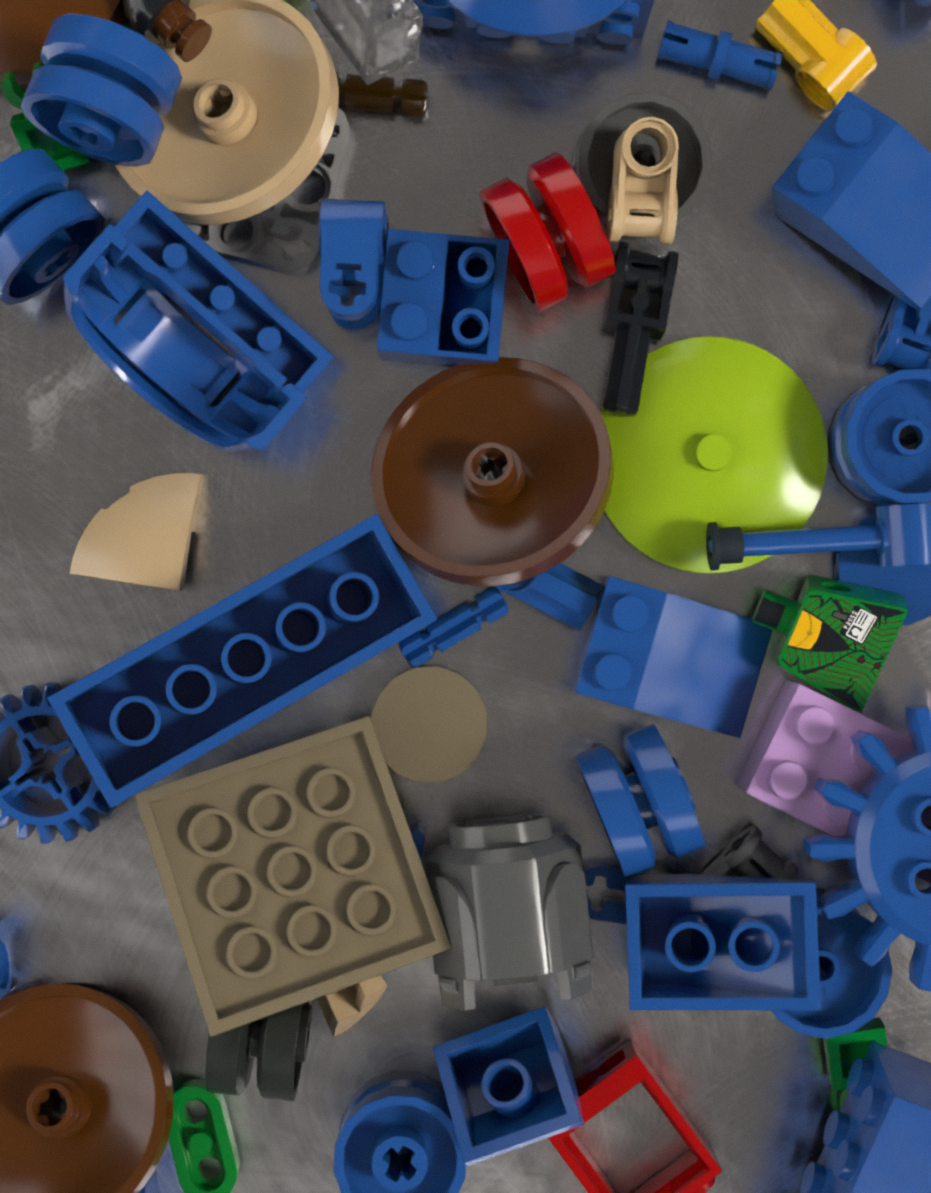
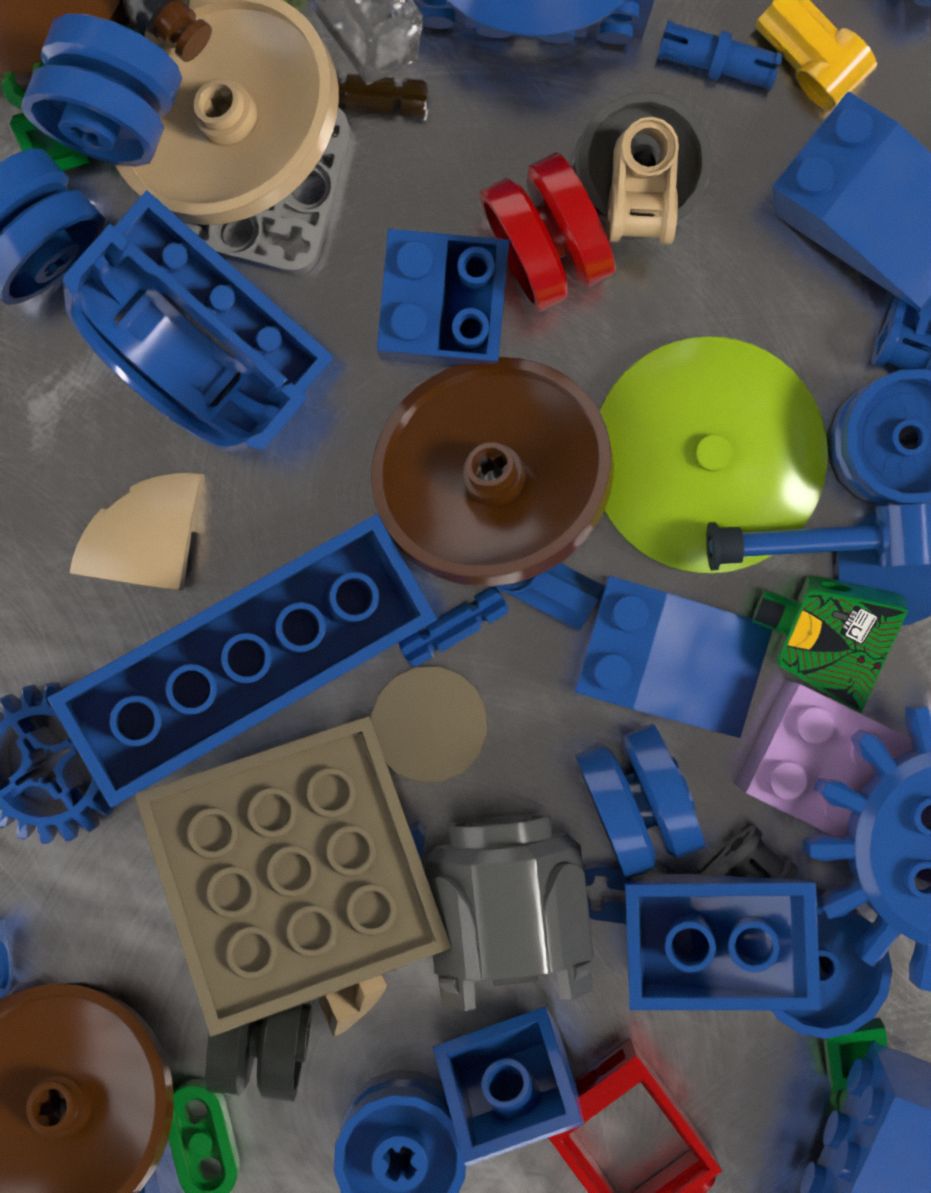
blue piece [319,198,389,335] -> none
black connector [603,241,679,417] -> none

